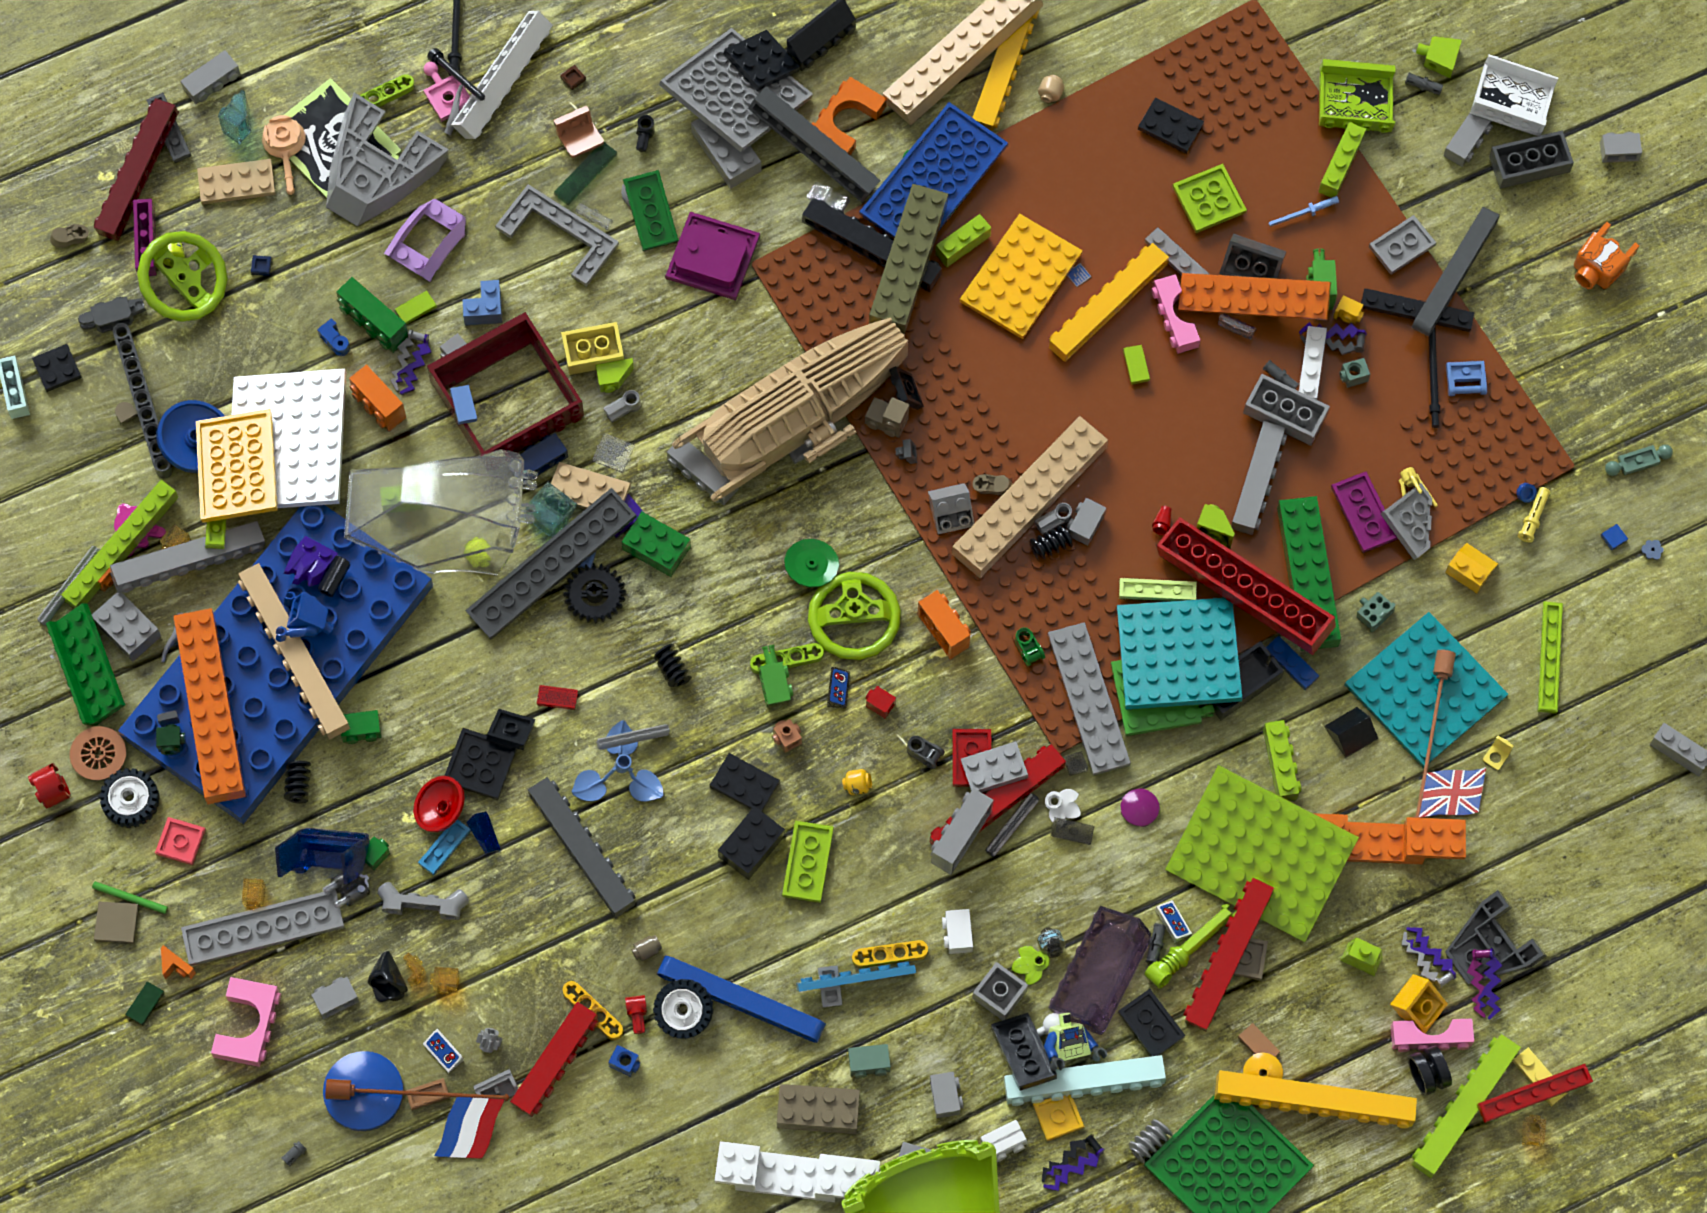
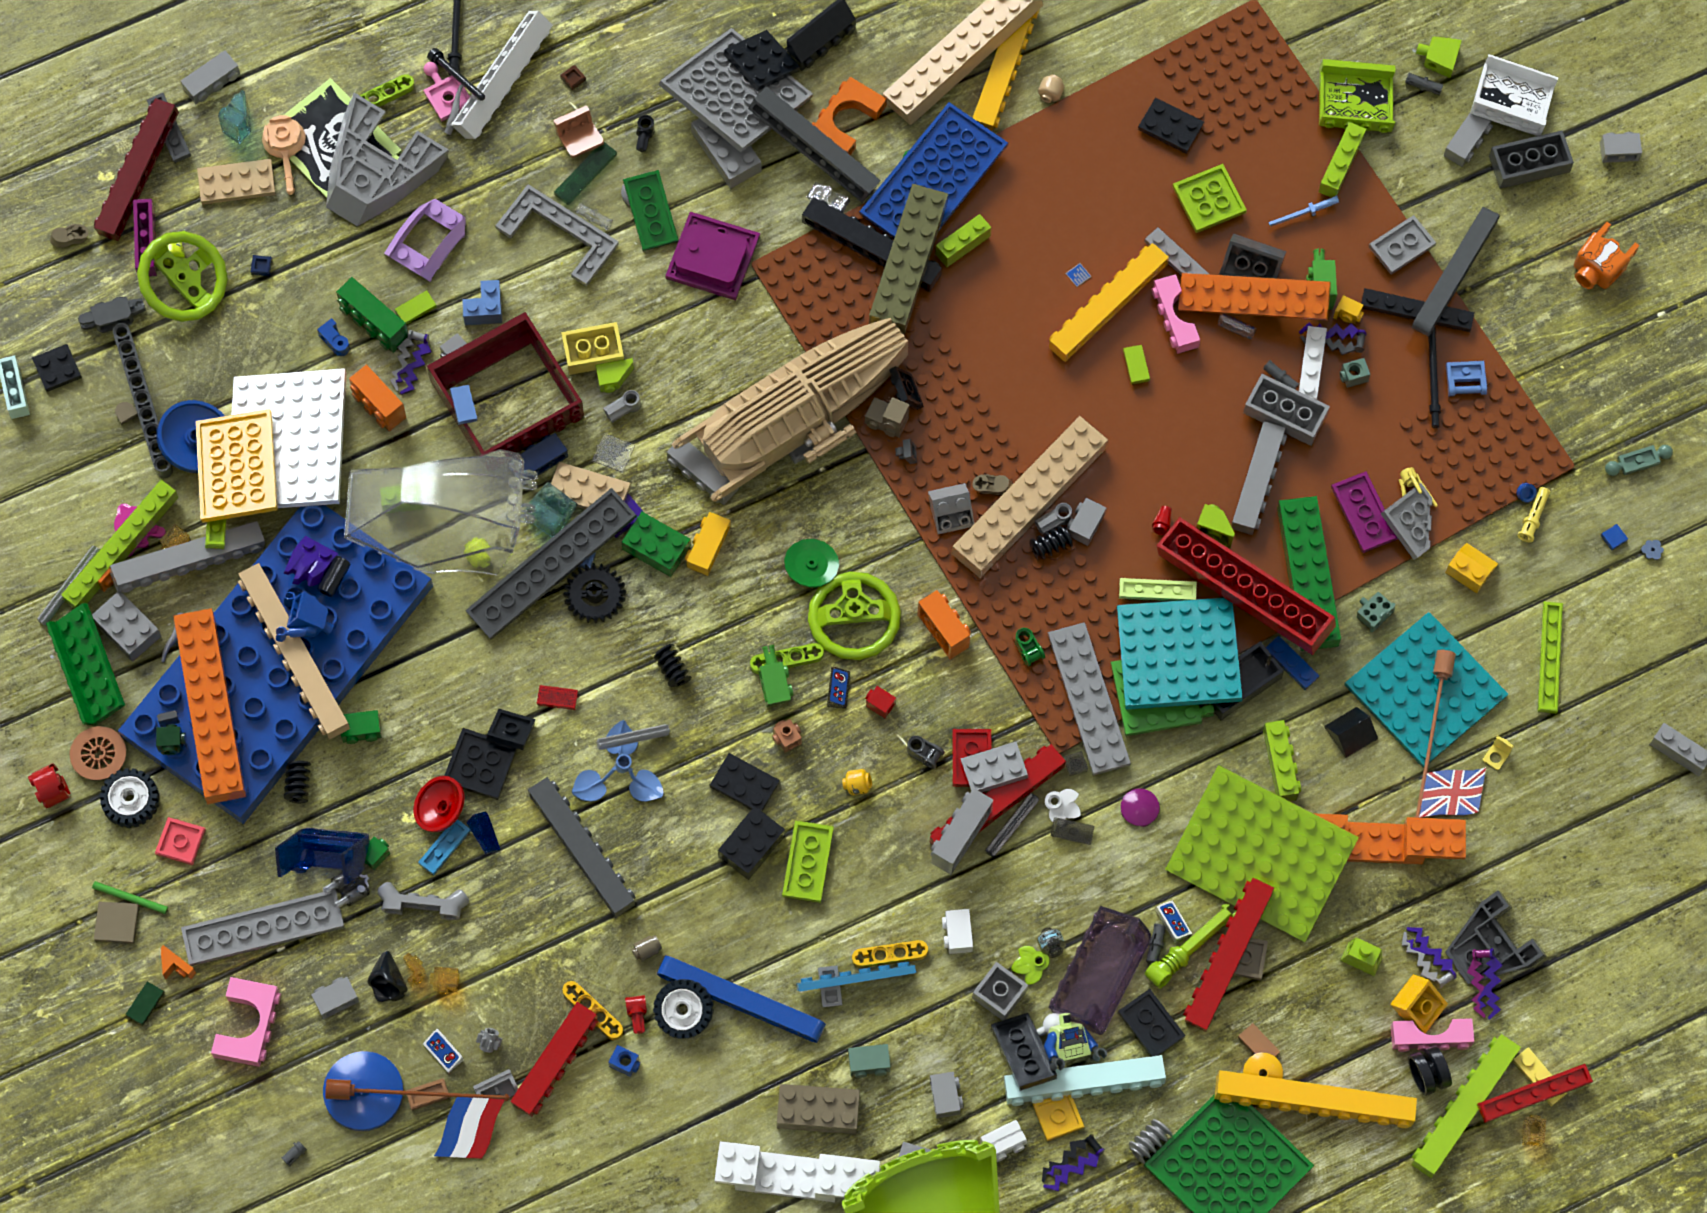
clear yellow brick [242,878,266,910] -> none
yellow plate [960,214,1083,339] -> none
none -> yellow brick [685,512,731,576]

